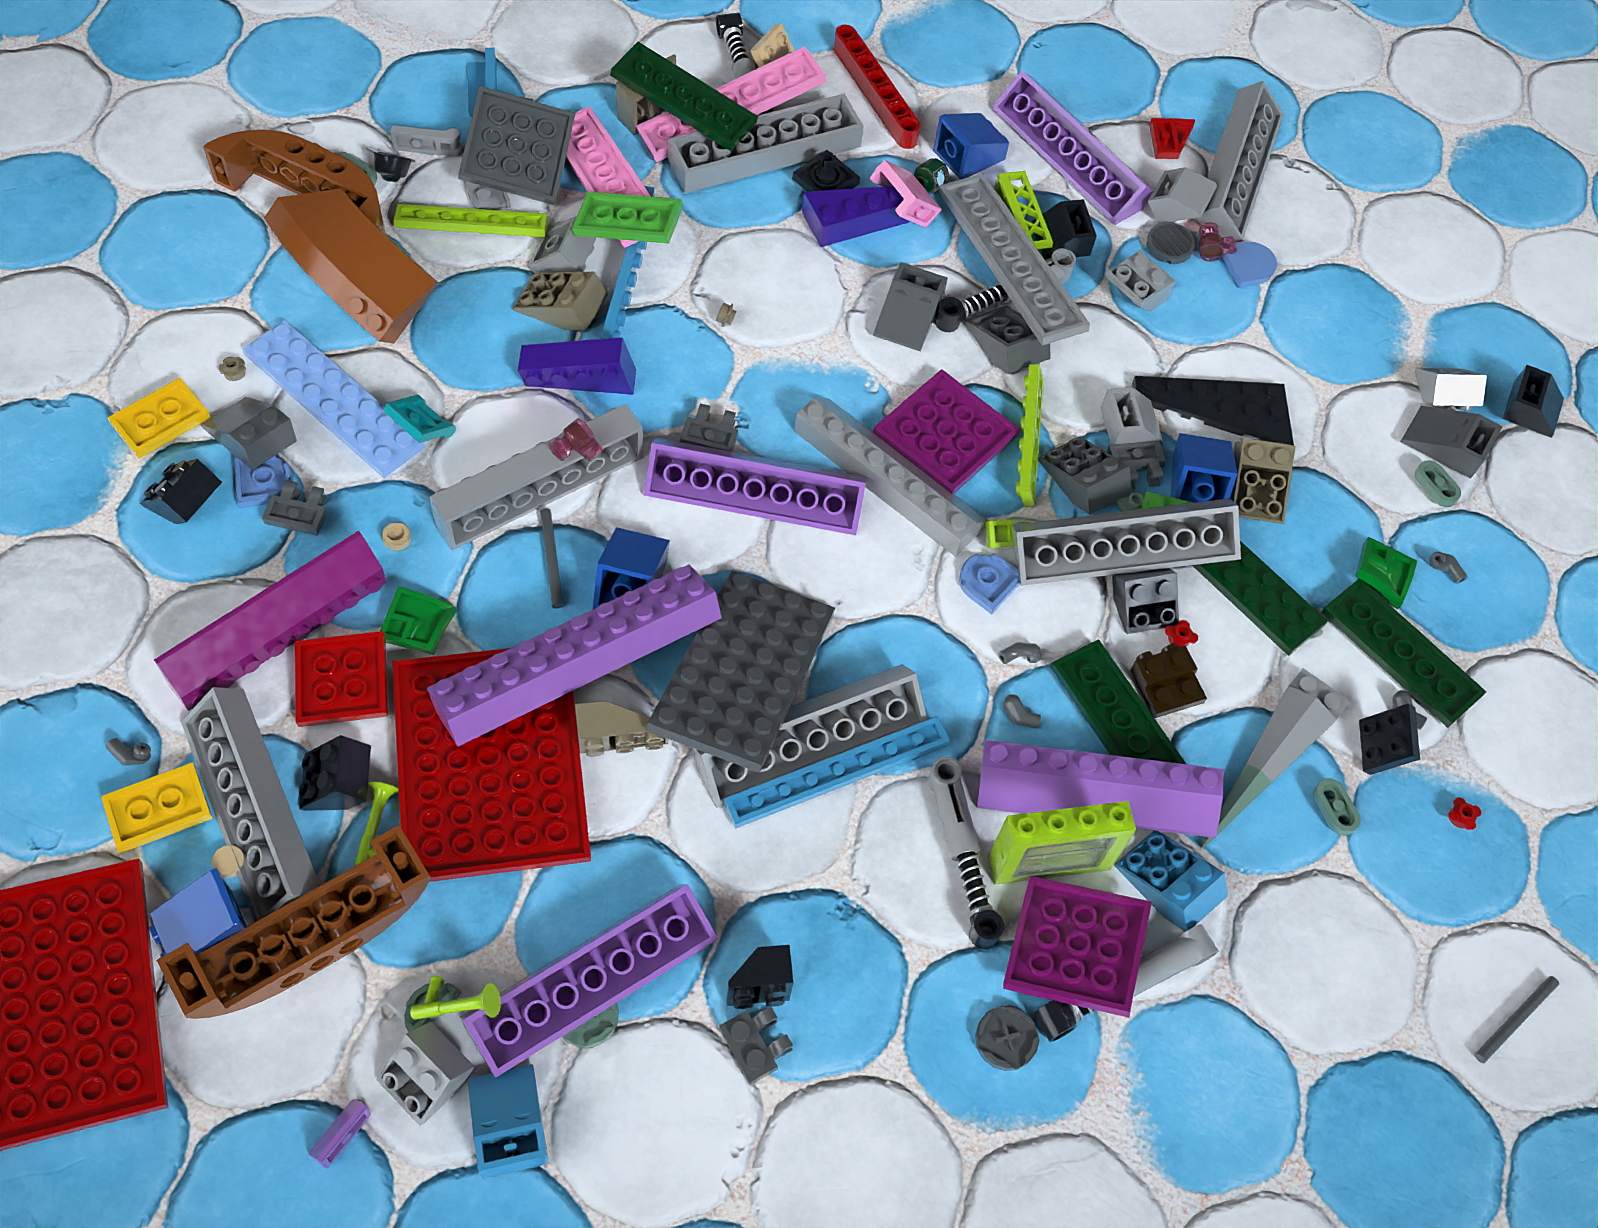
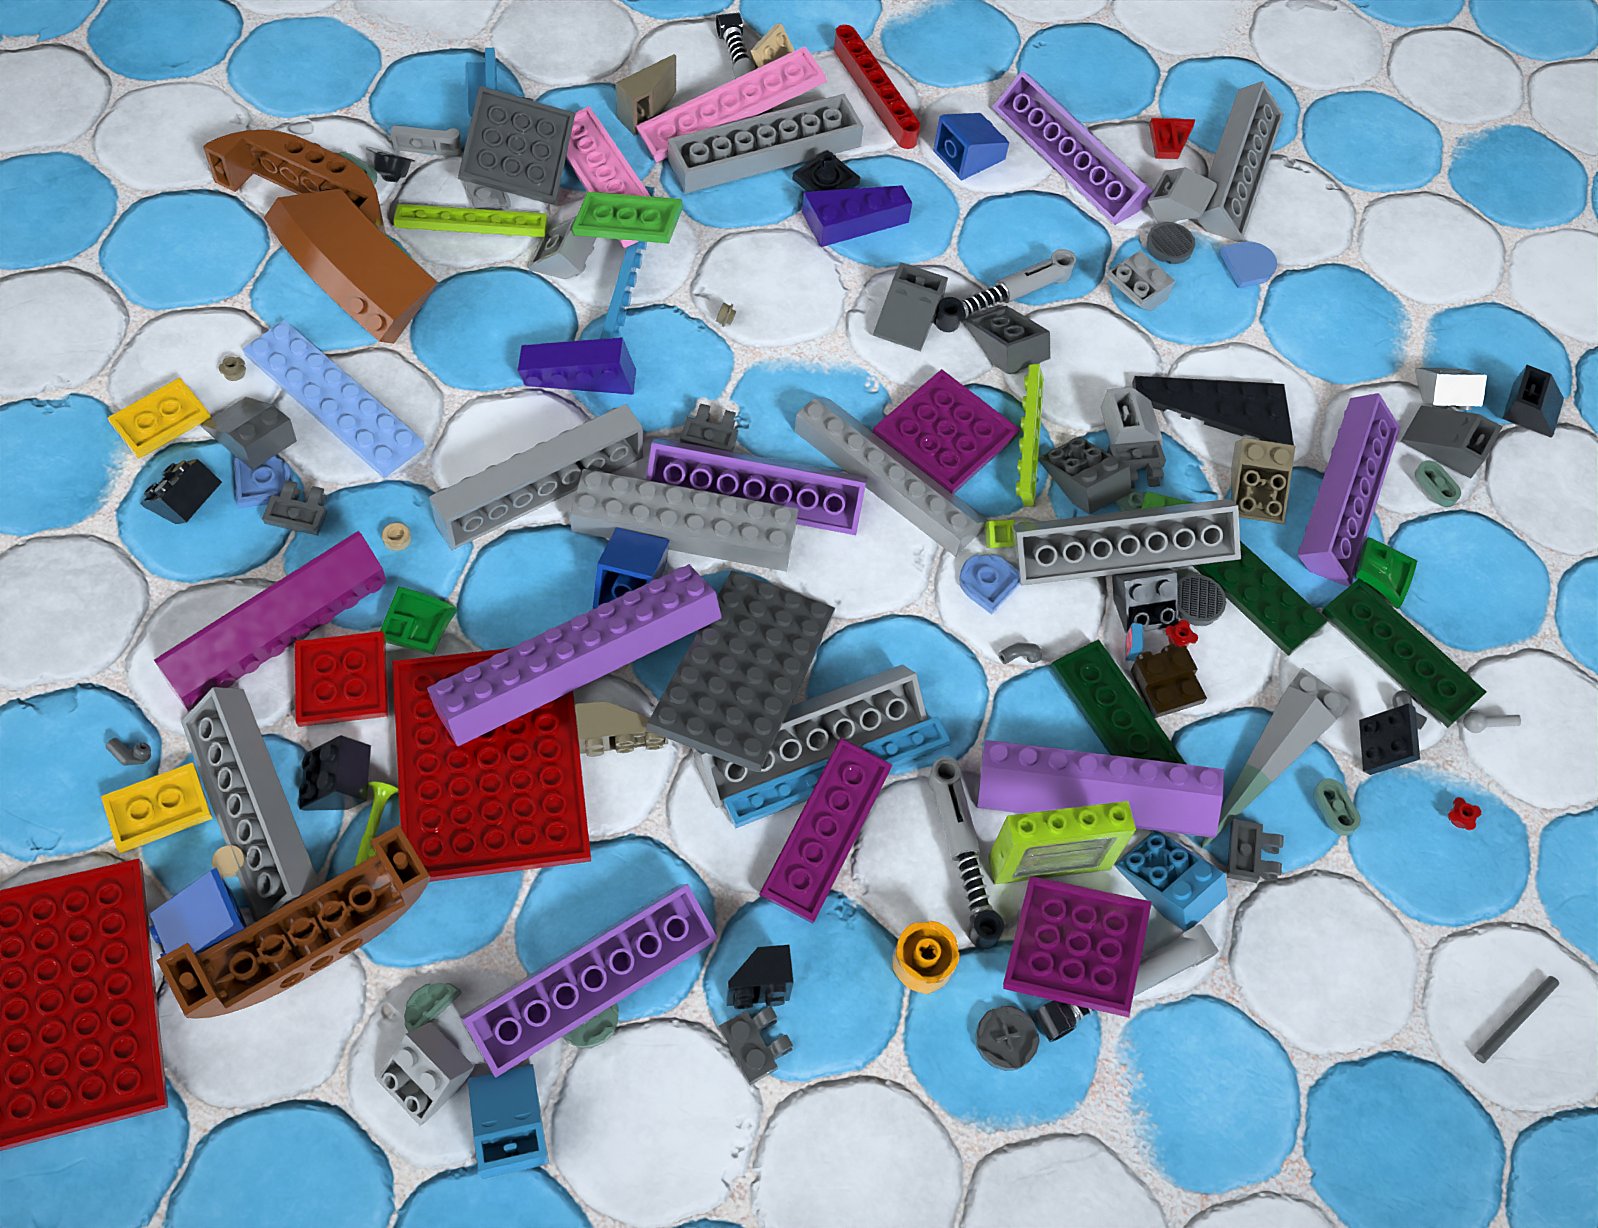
medium lavender slope [308,1099,371,1169] -> none
teal plate [384,395,456,443] -> none
lime piece [410,976,501,1020] -> none
dark tan slope [512,271,608,330] -> none
dark grey bar [540,508,563,608] -> none
clear pink piece [548,418,603,461] -> none
dark green plate [610,41,758,151] -> none
bright pink panel [870,160,942,228] -> none
dark green head [914,158,949,194] -> none
light grey plate [939,173,1090,346] -> none
lime fence [994,170,1053,249] -> none
dark grey arm [1003,694,1041,728] -> none
black slope [1032,199,1097,260] -> none
blue slope [1171,433,1238,503] -> none
clear pink piece [1198,222,1237,262] -> none
dark grey arm [1429,552,1468,584] -> none
none -> light grey brick [570,469,799,572]
none -> magenta tile [759,737,893,924]
none -> light orange brick [892,921,959,994]
none -> dark azure tile [1125,623,1143,662]
none -> tile [1177,575,1227,626]
none -> dark grey plate [1227,819,1284,883]
none -> medium lavender slope [1298,393,1400,586]
none -> light grey bar [1463,711,1521,733]

